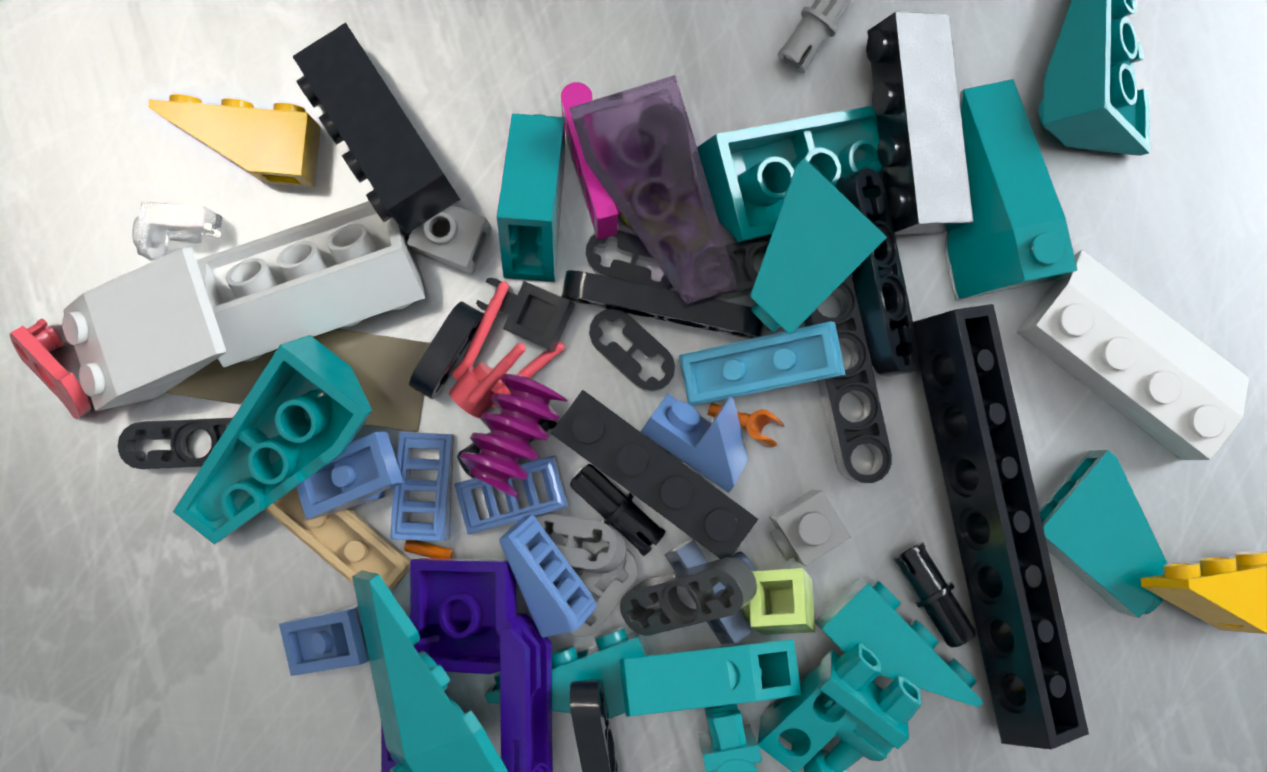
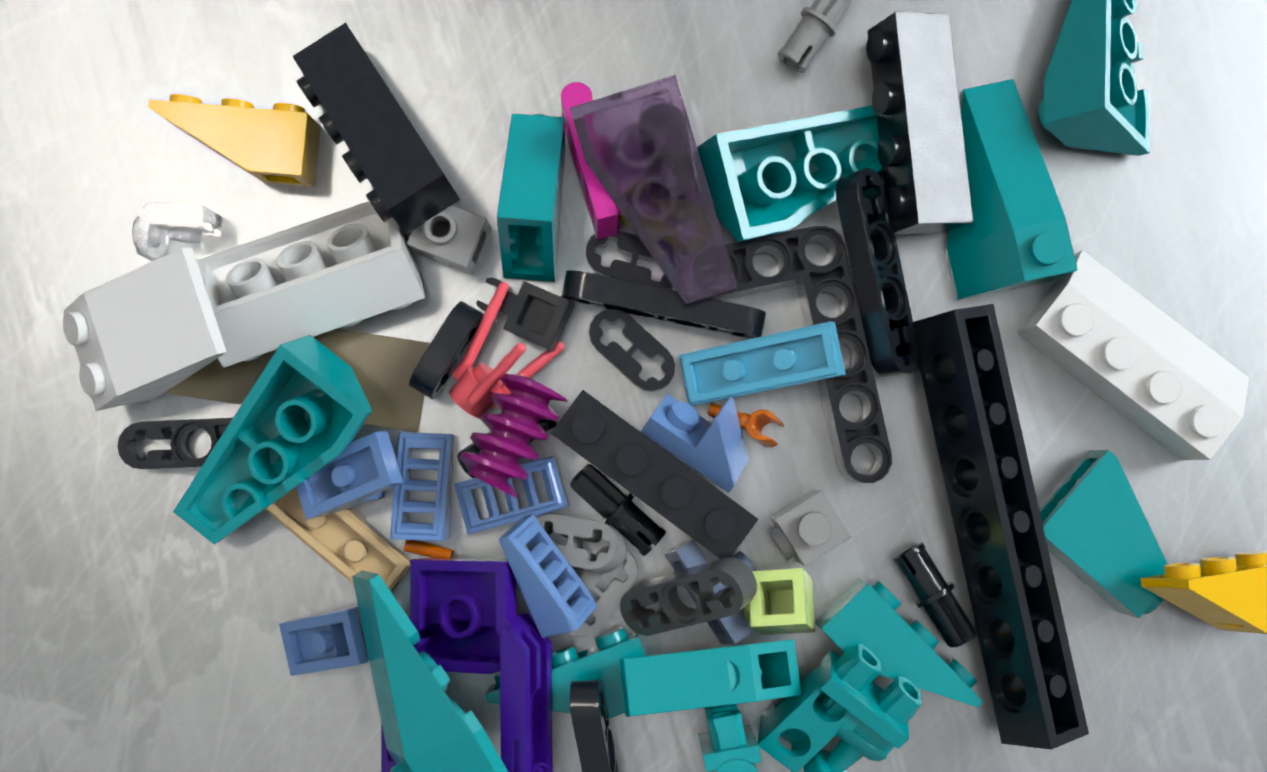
coral piece [10,319,91,419] -> none
teal slope [750,158,887,335] -> none

